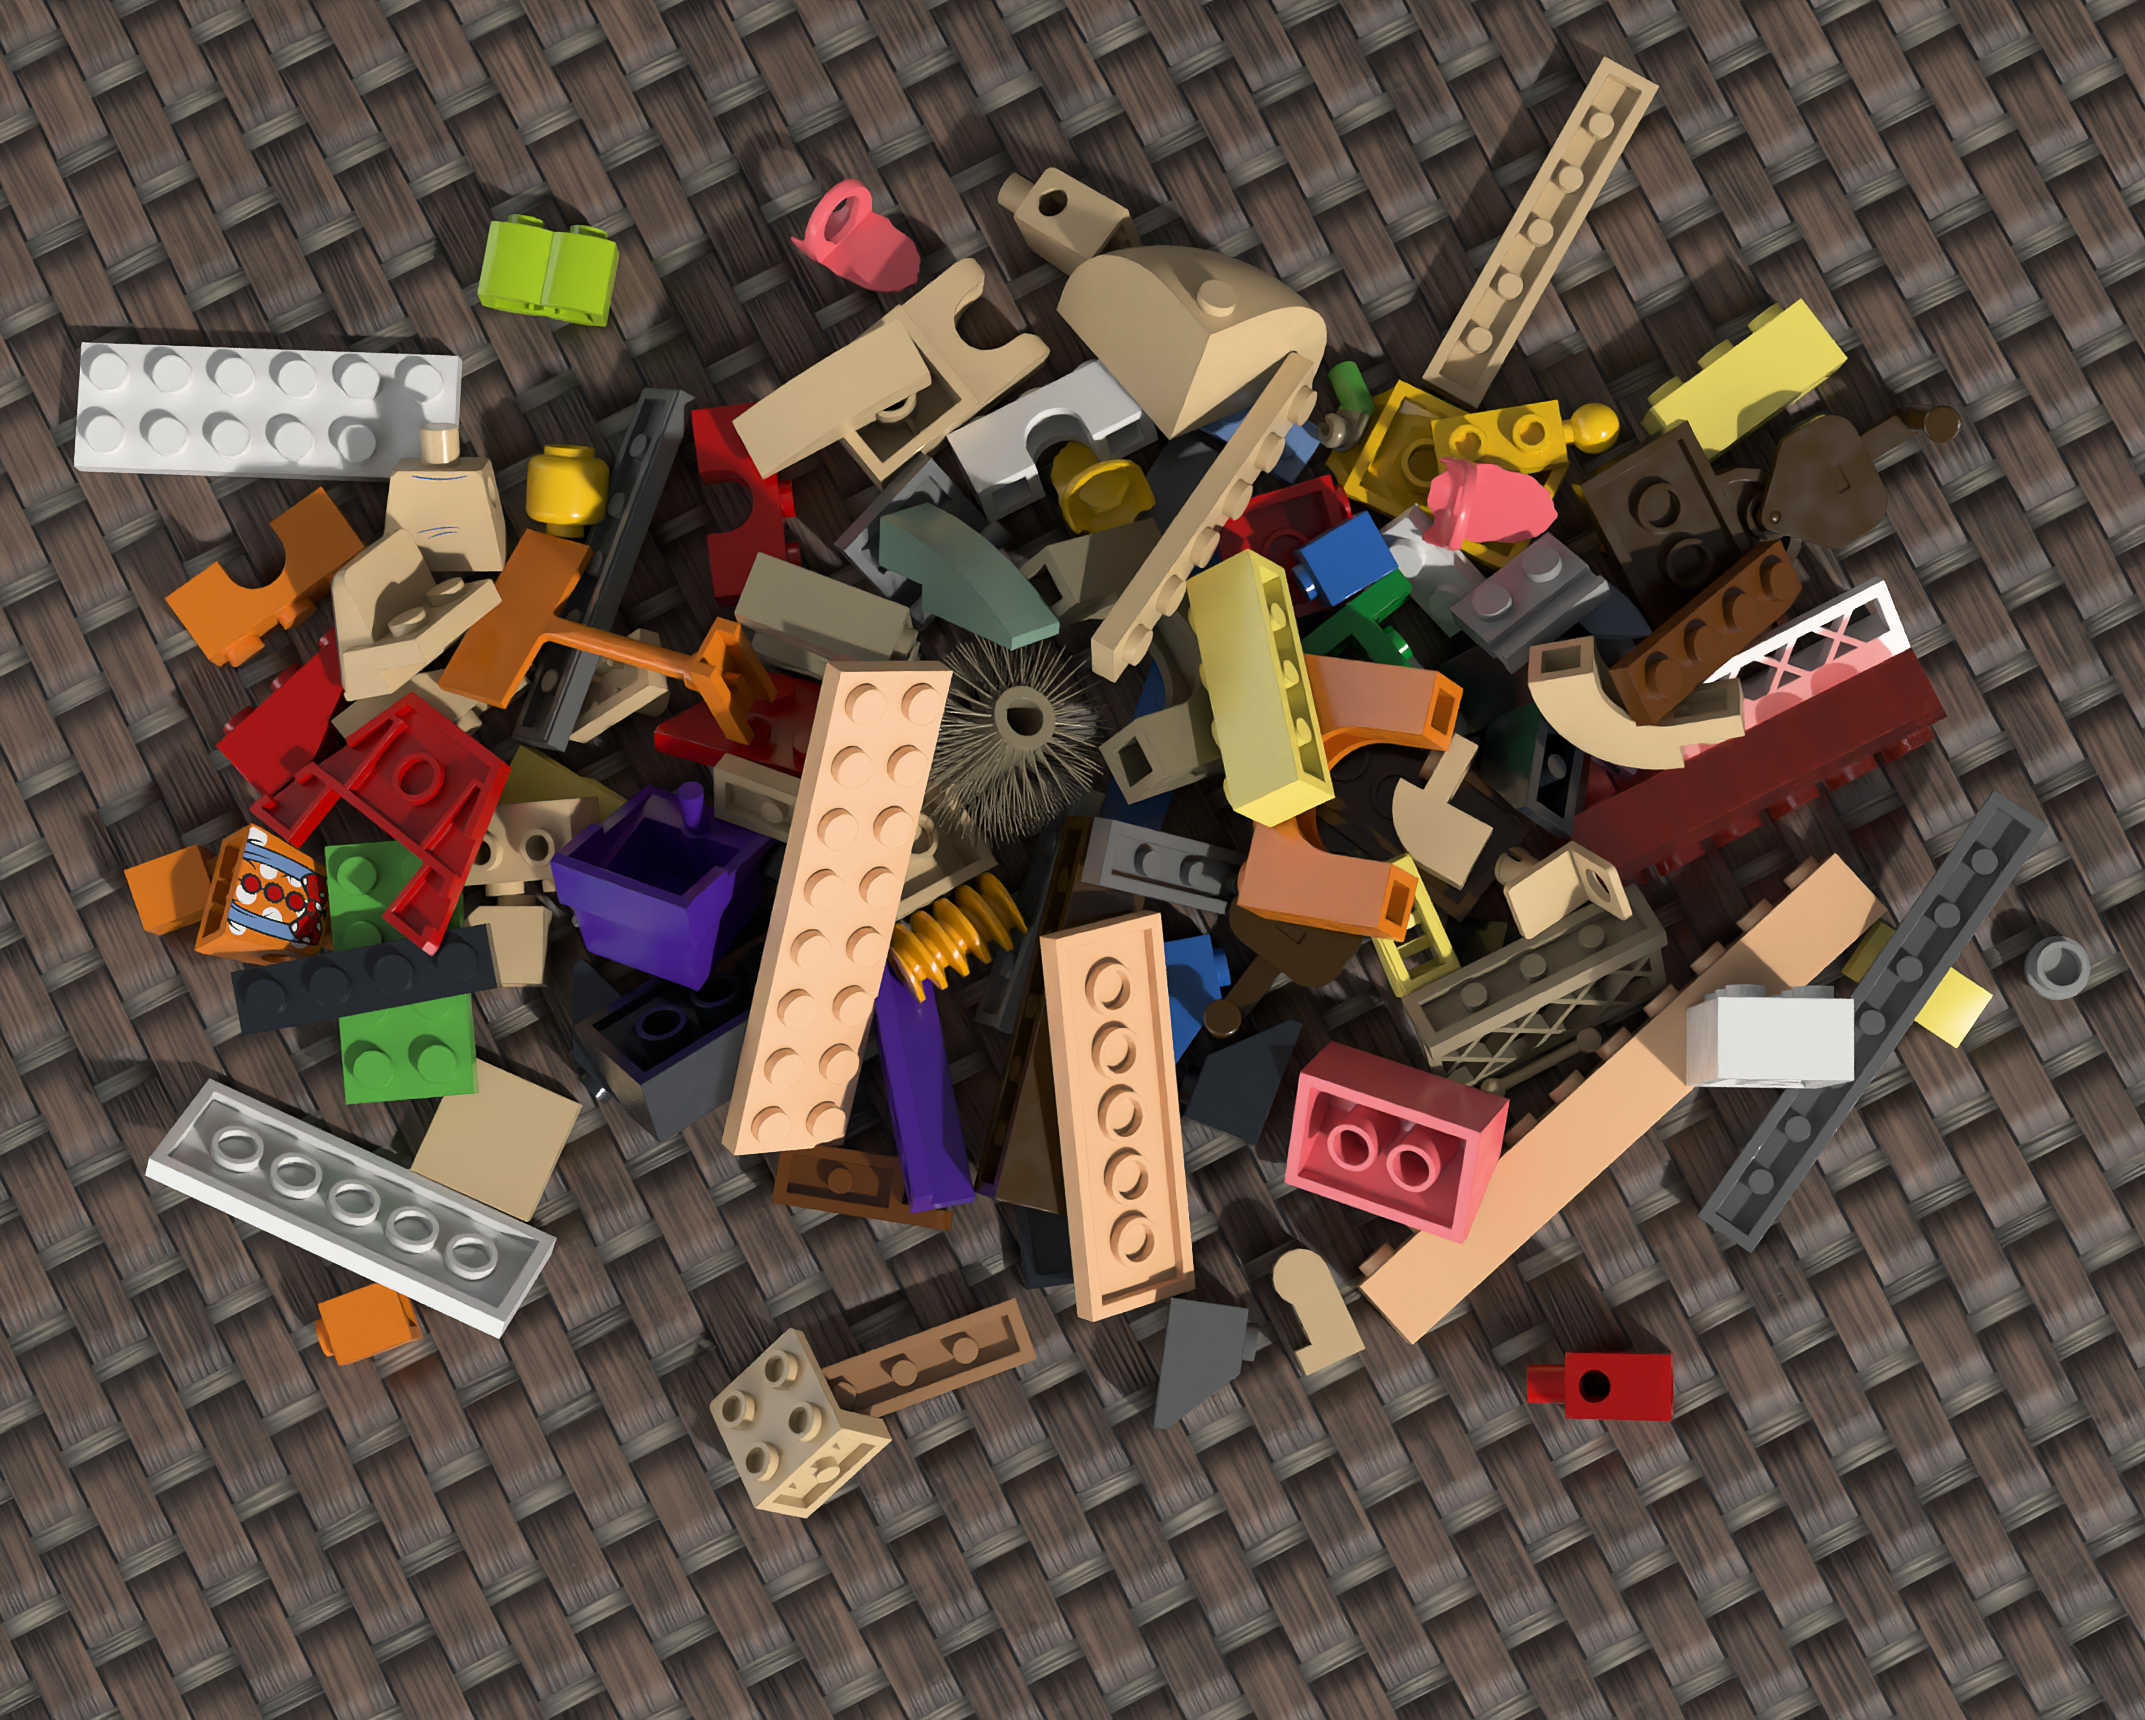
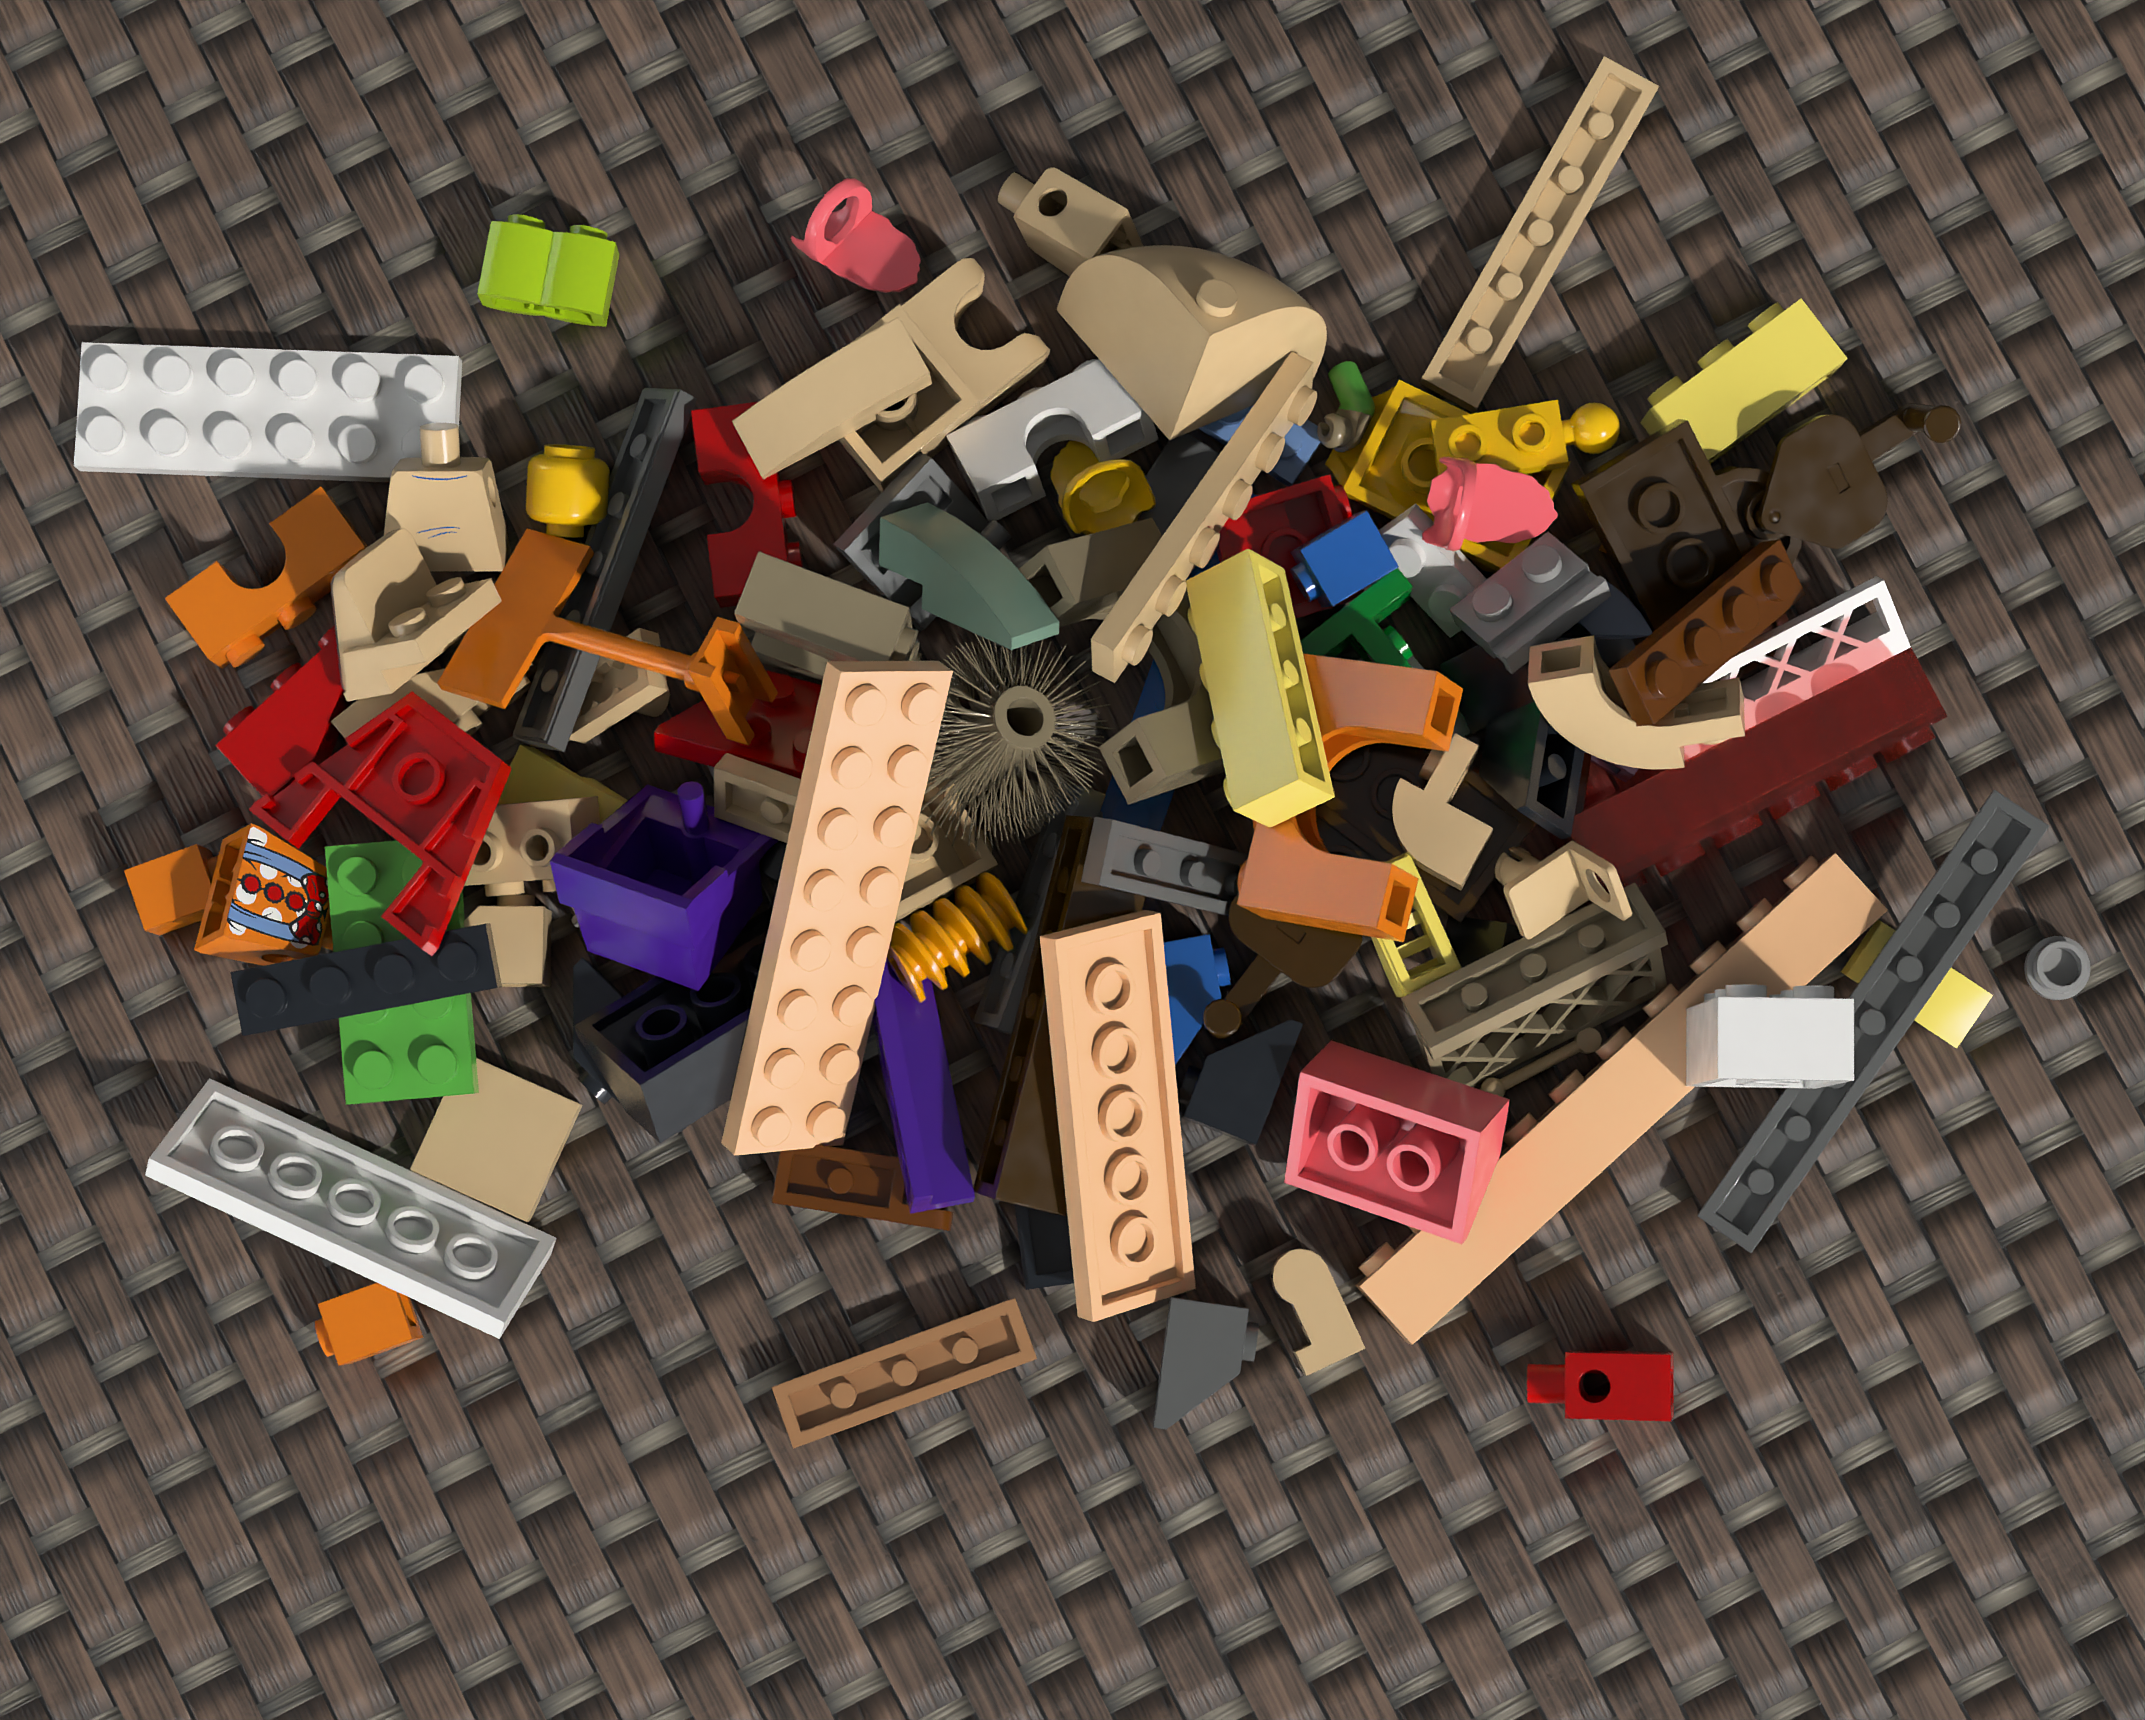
tan bracket [710,1328,892,1519] -> none

